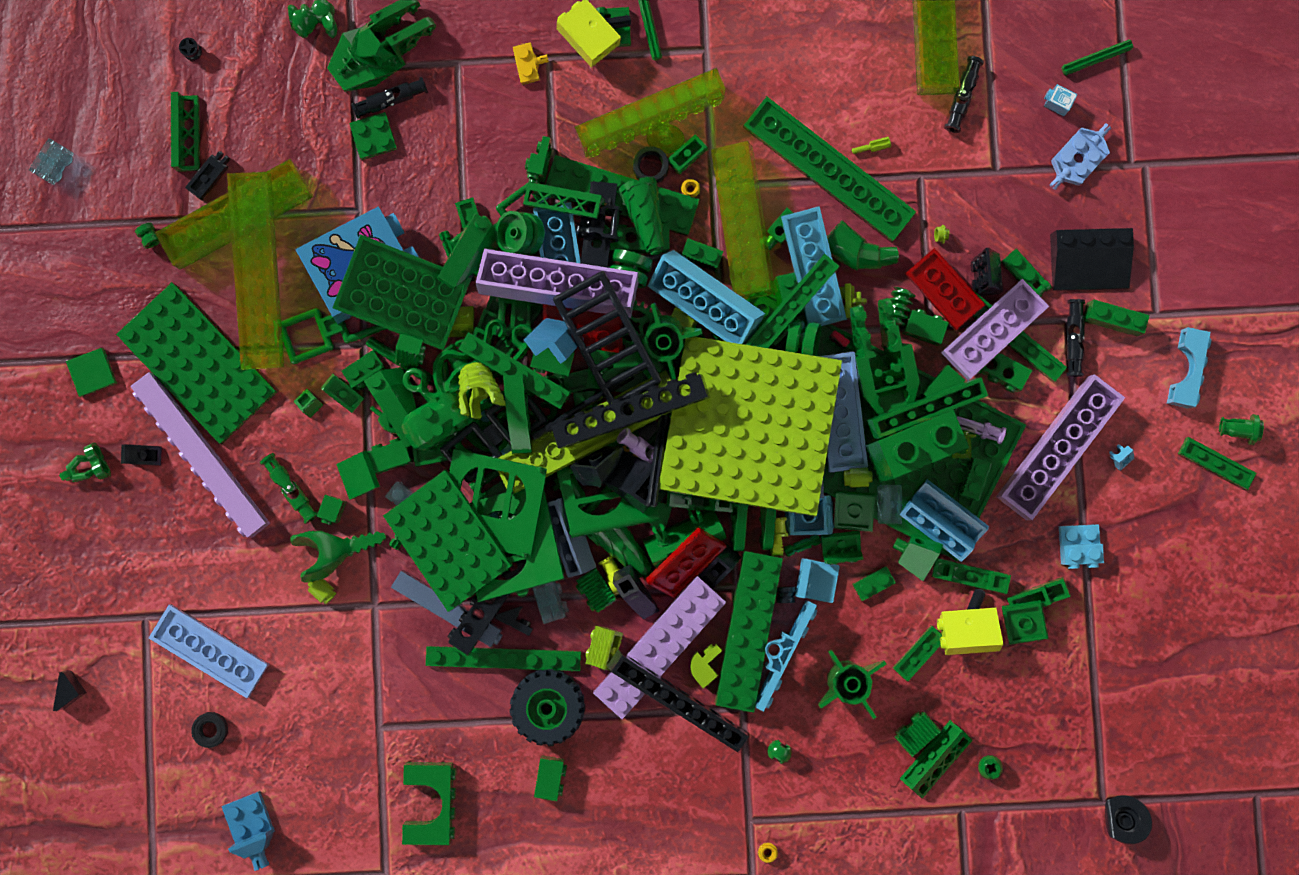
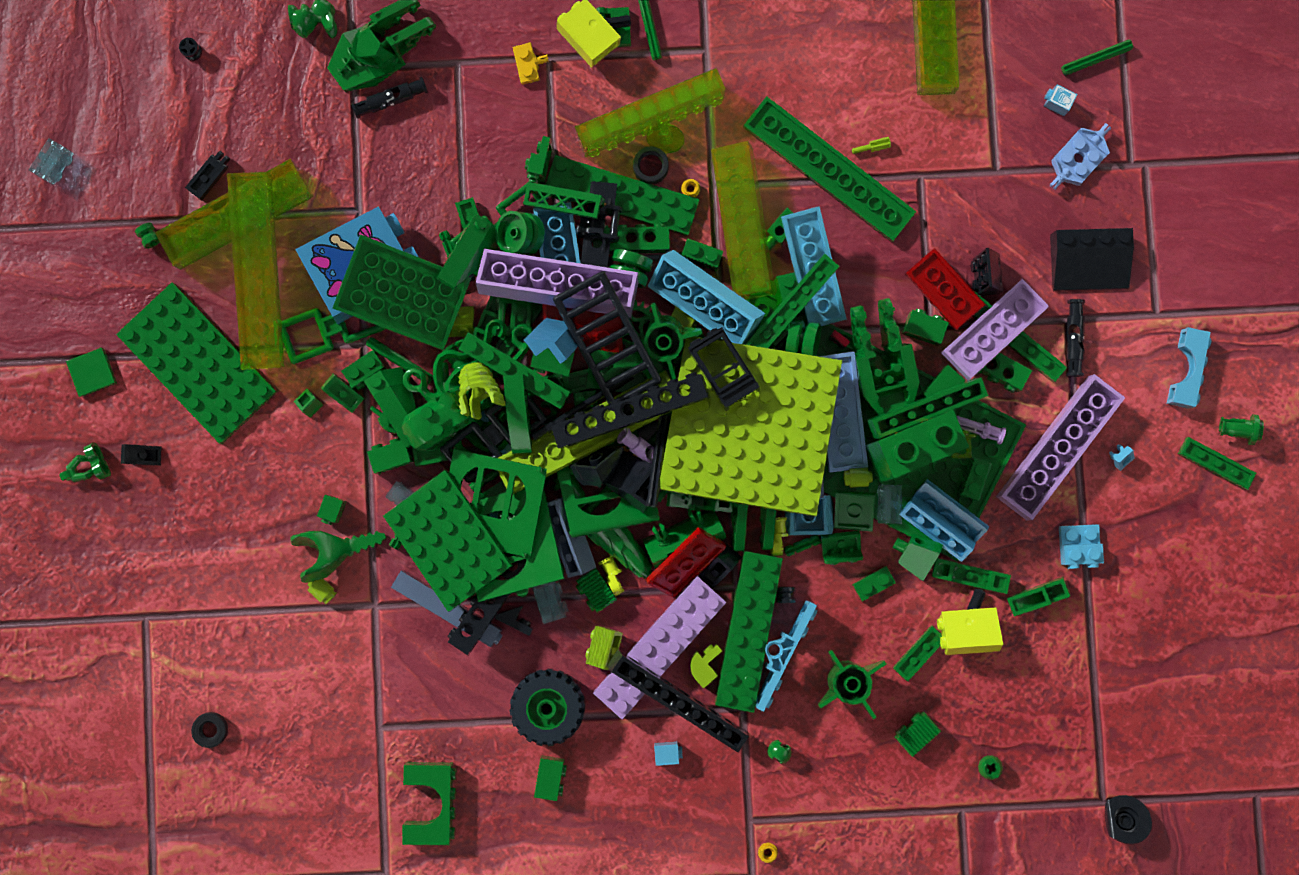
black slope [53,670,87,711] -> none
lavender brick [130,372,270,538] -> none
light blue plate [149,604,269,698] -> none
green fence [171,92,200,172] -> none
dark azure plate [222,791,275,871] -> none
green piece [260,453,318,524] -> none
green tile [336,451,380,500] -> none
green plate [349,112,397,160] -> none
green brick [395,333,426,368] -> none
green plate [425,646,581,671] -> none
black slope [613,564,660,619] -> none
green cone [619,177,664,255] -> none
green brick [647,502,672,531] -> none
green brick [668,134,708,175] -> none
medium azure bracket [795,558,840,603] -> none
green piece [827,220,899,271] -> none
lime hips [839,283,867,321] -> none
green piece [889,287,916,326] -> none
green fence [900,720,973,799] -> none
lime plate [934,225,949,244] -> none
black piece [944,56,984,133] -> none
green plate [1001,248,1052,297] -> none
green tile [1002,600,1049,645] -> none
green brick [1084,299,1150,336] -> none
none -> medium azure brick [654,741,683,766]
none -> black door [688,327,760,411]

